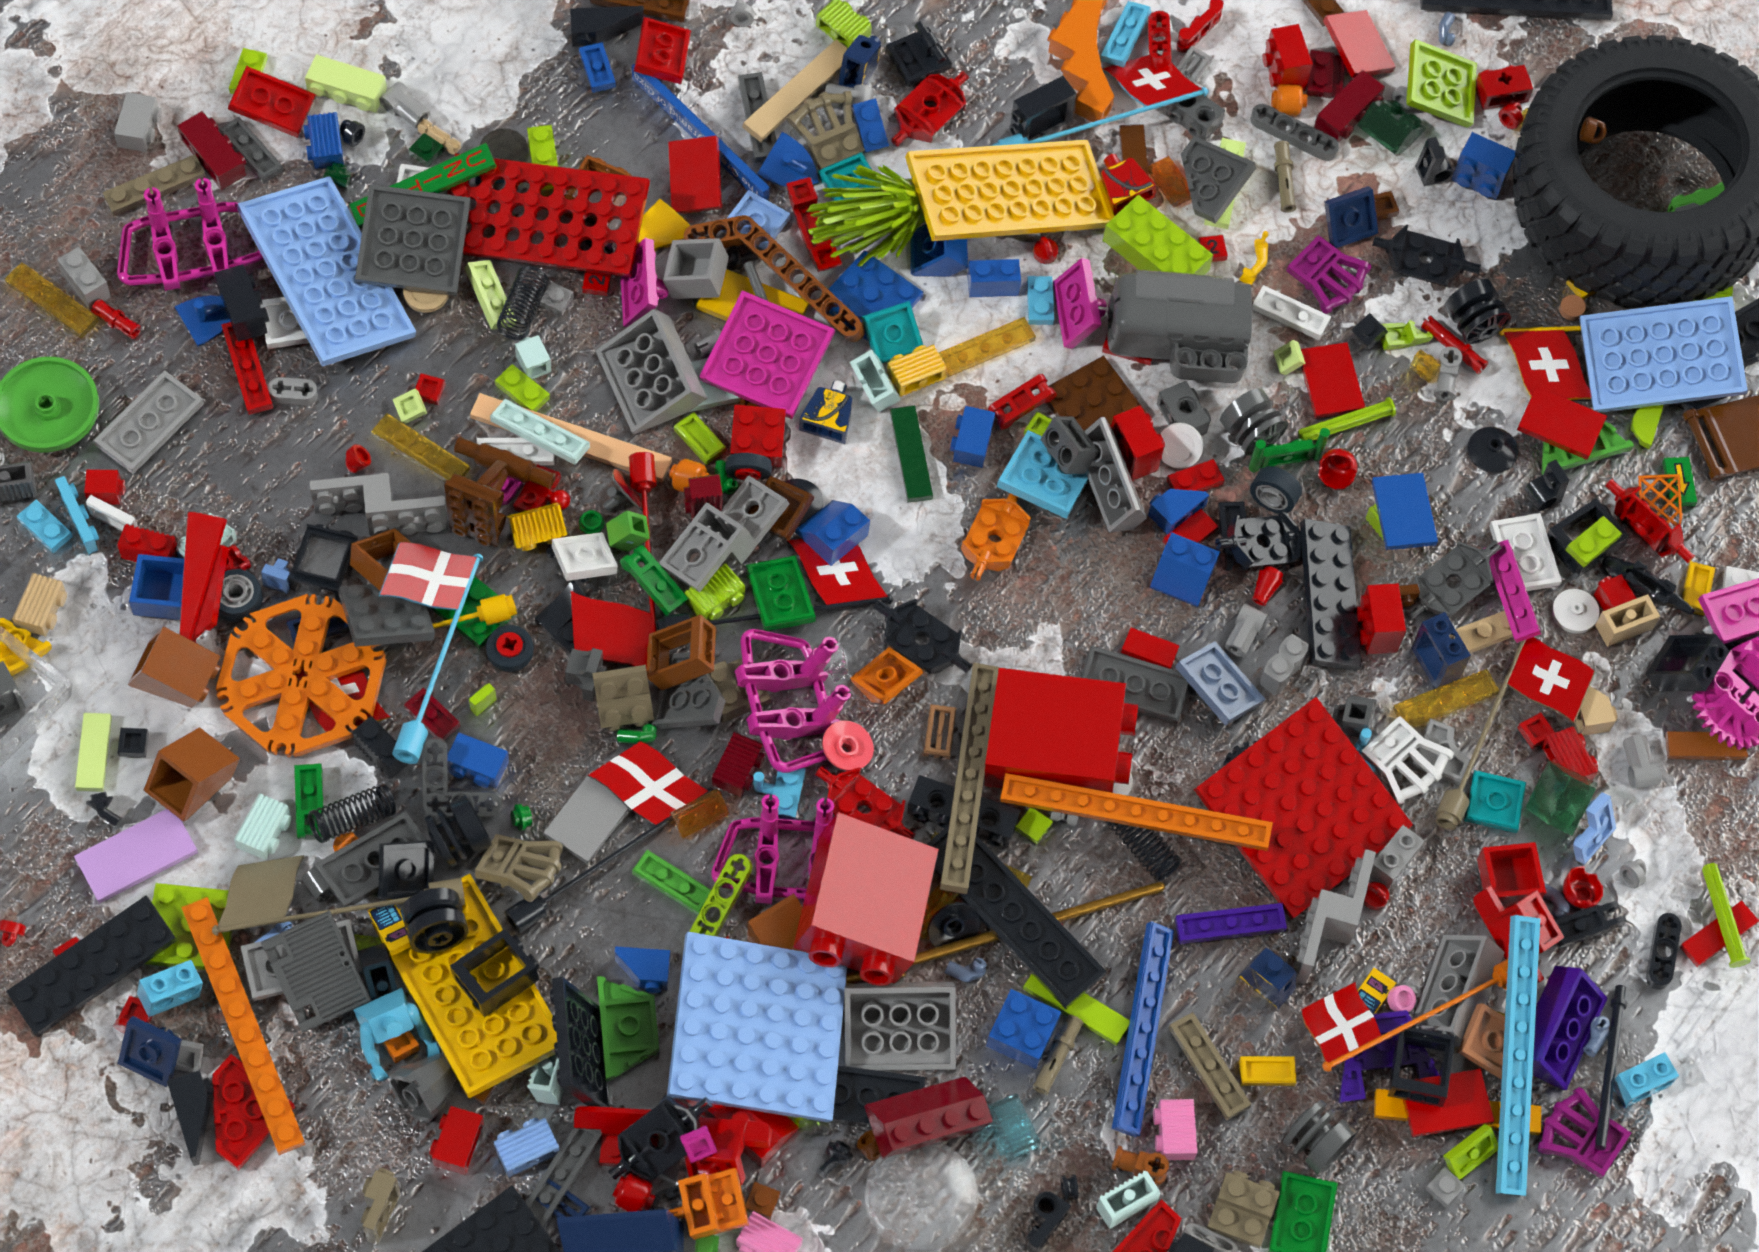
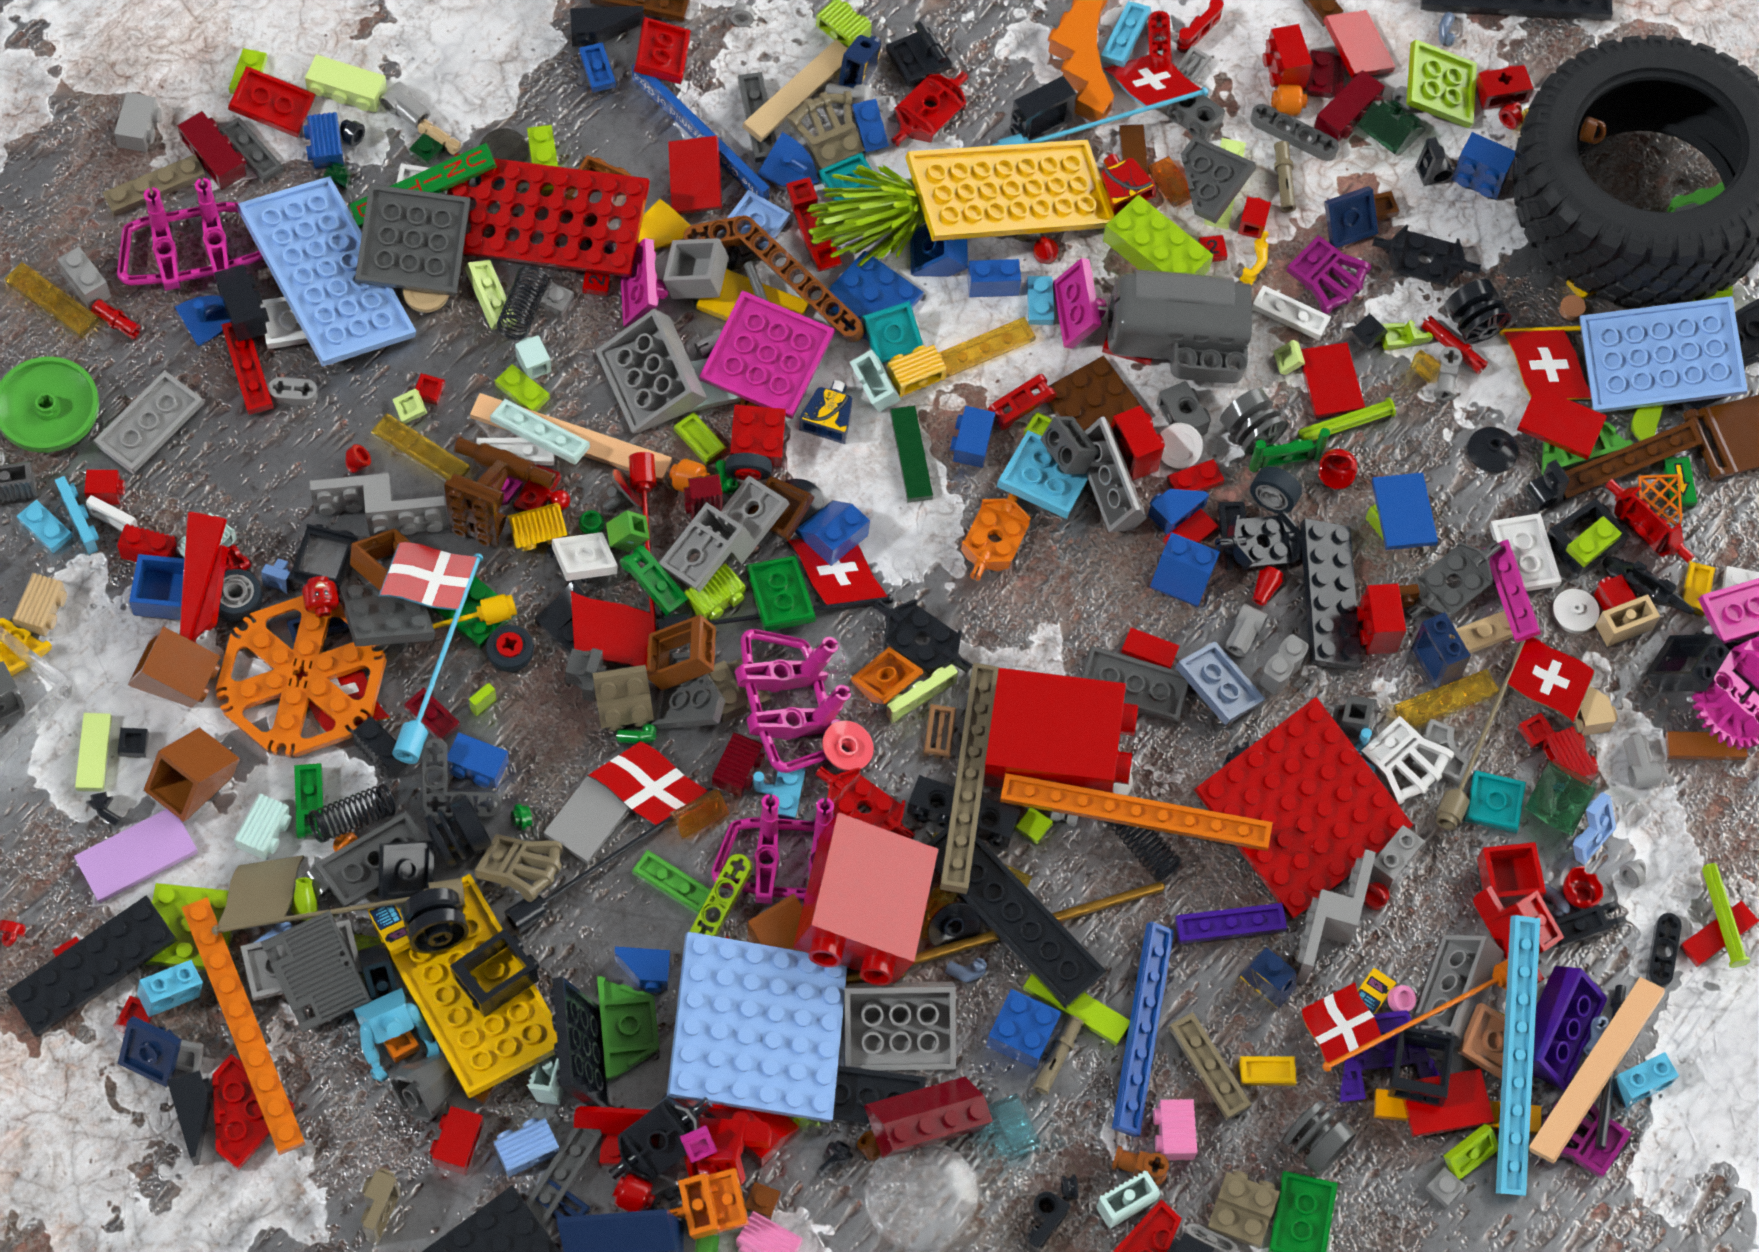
none -> lime cone [291,877,319,920]
none -> red head [302,576,339,617]
none -> yellowish green plate [886,664,958,723]
none -> red brick [1238,196,1271,239]
none -> light nougat tile [1529,977,1665,1164]
none -> reddish brown plate [1563,420,1703,500]

